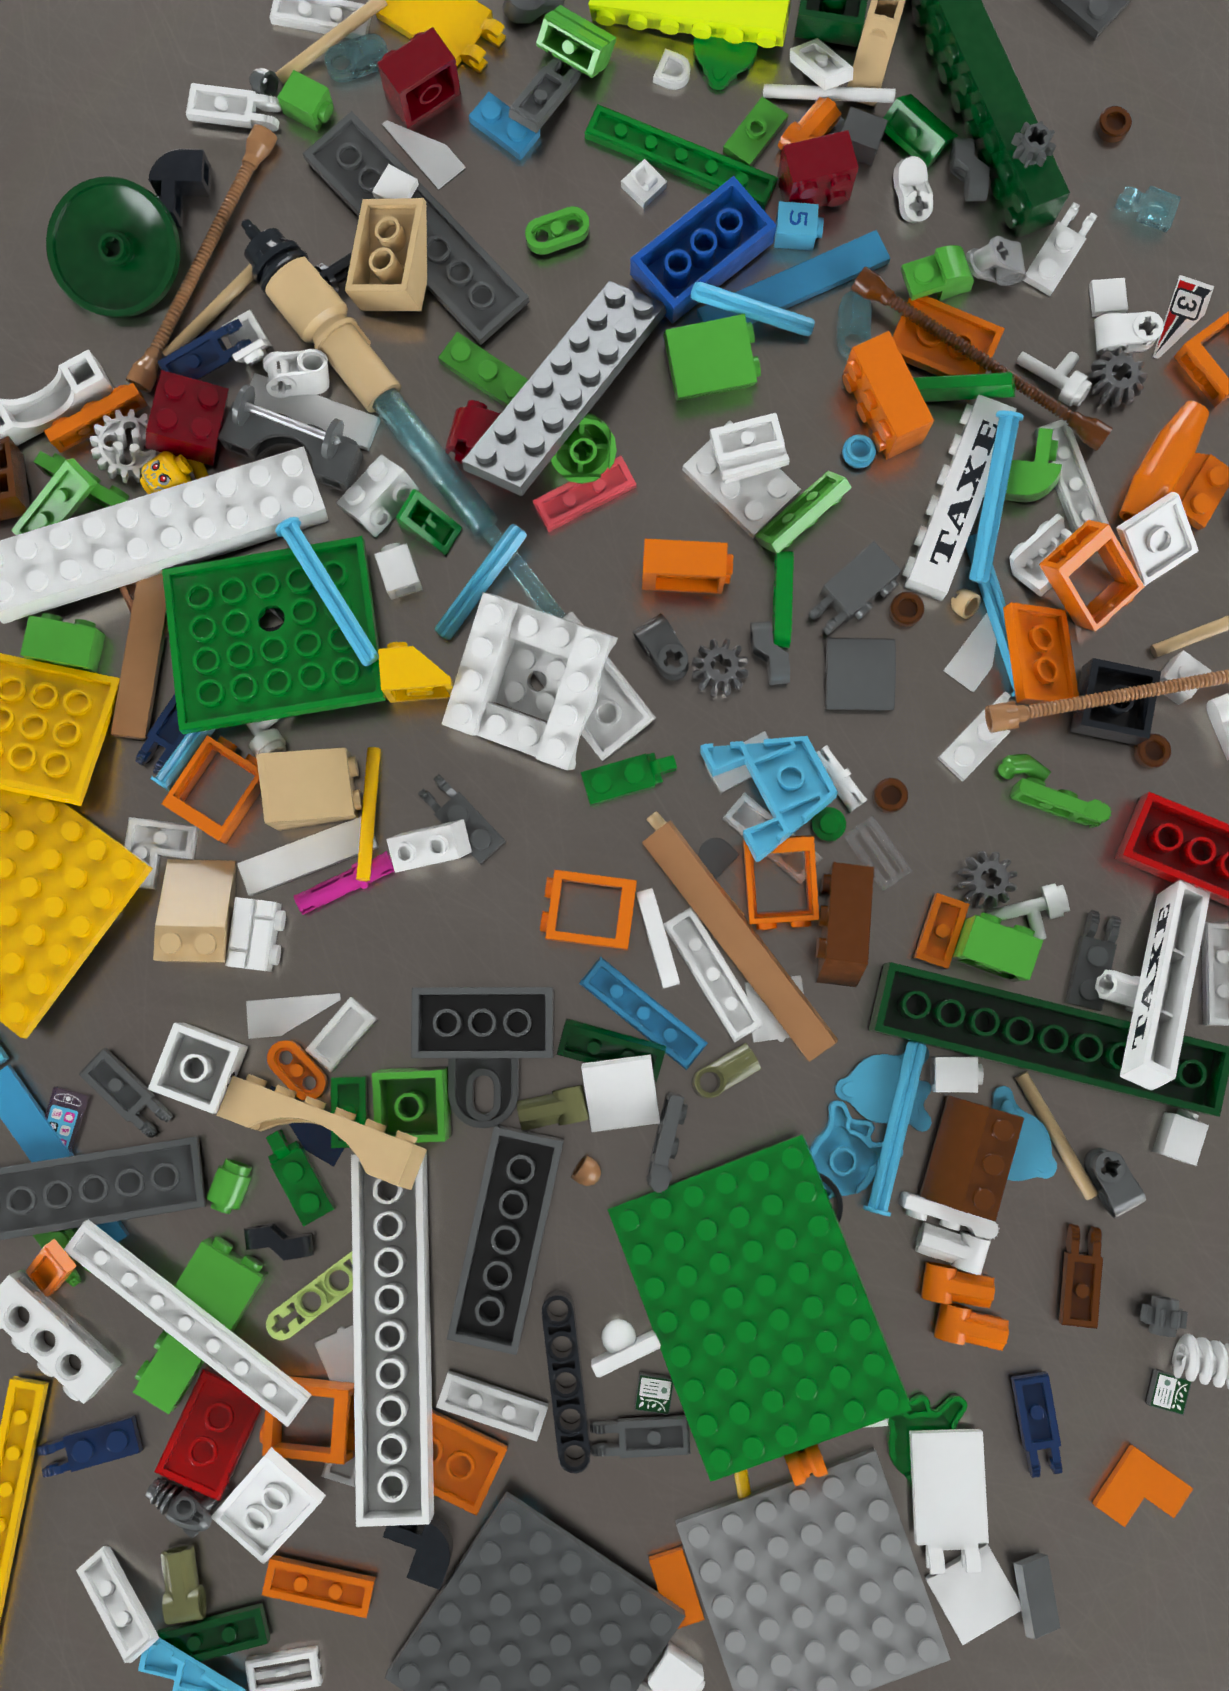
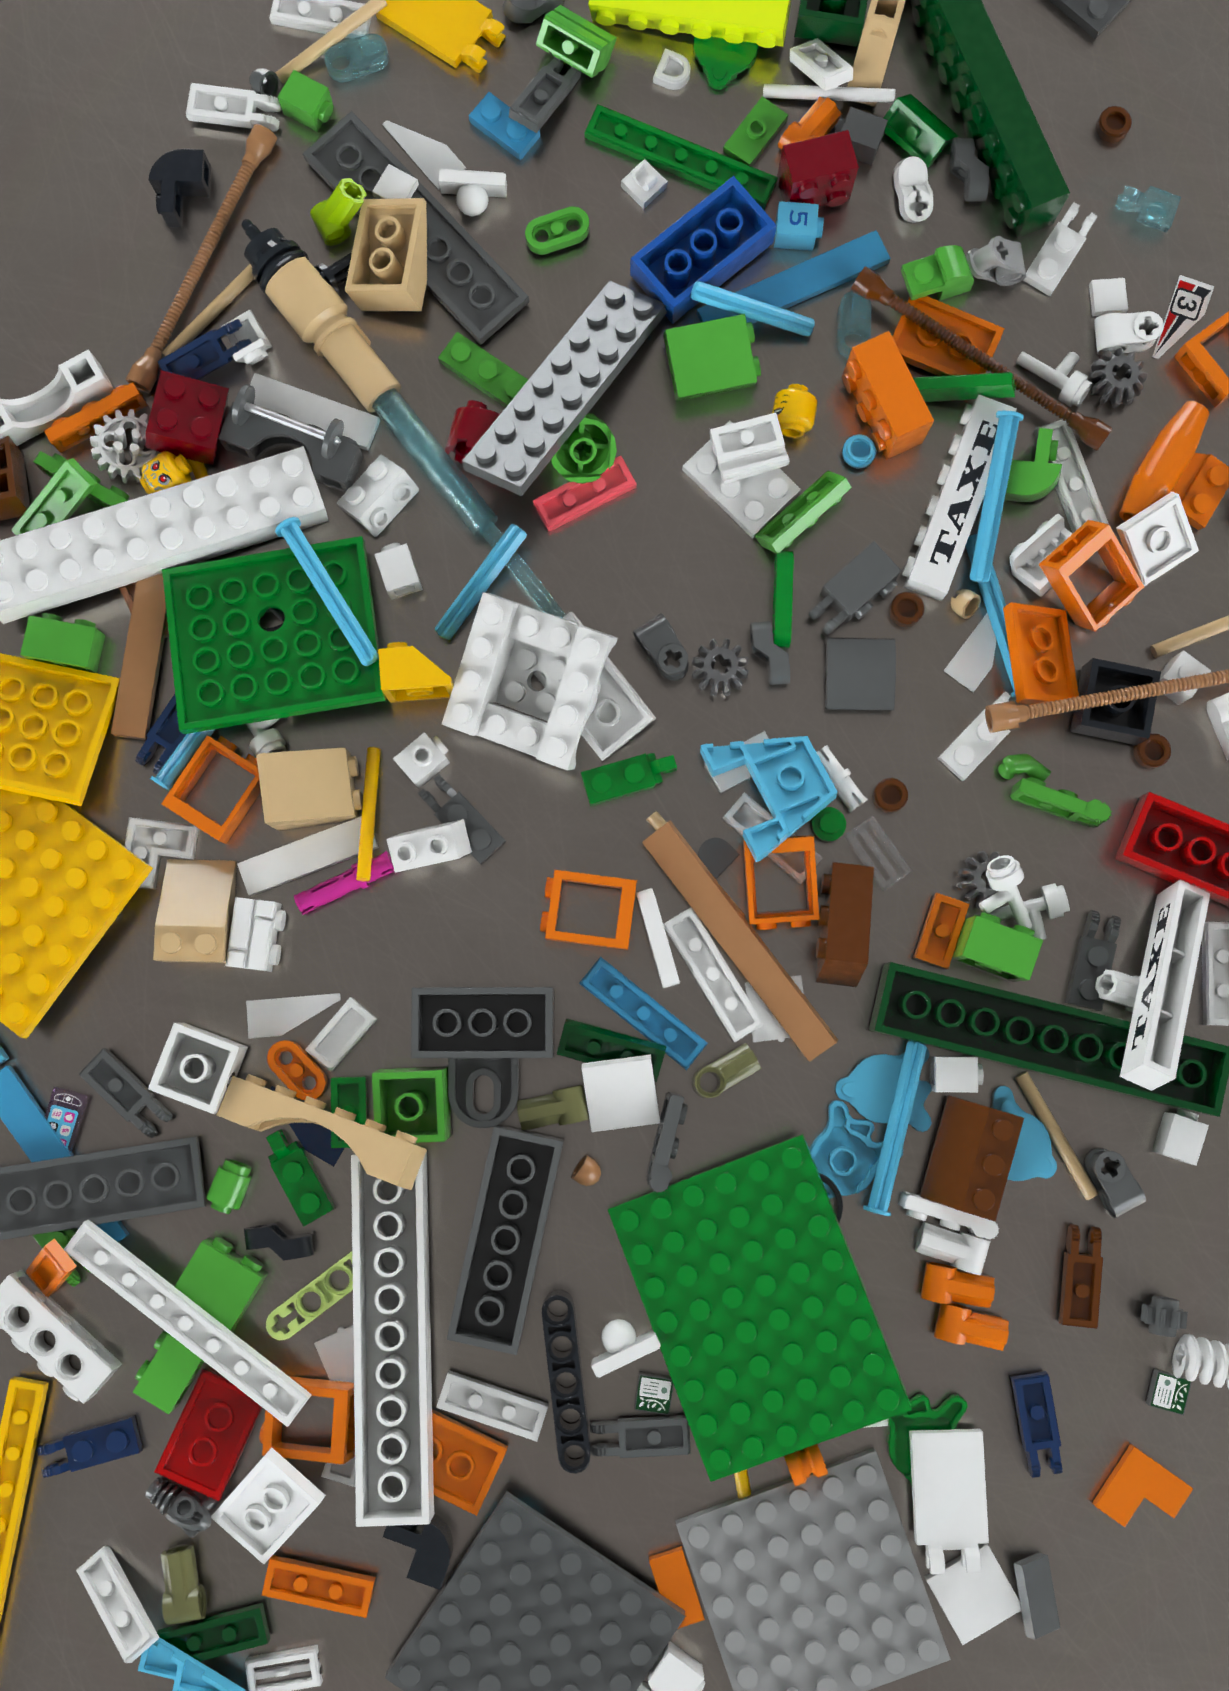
dark green dish [46,176,180,318] -> none
white piece [263,349,330,398] -> none
dark red brick [377,27,461,129] -> none
green slope [396,489,462,555] -> none
orange window [642,538,734,594] -> none
dark grey gear [1011,121,1056,168] -> none
none -> lime piece [310,178,366,246]
none -> white brick [393,732,450,789]
none -> white tile [439,169,507,217]
none -> yellow head [772,384,818,438]
none -> white piece [978,855,1032,929]

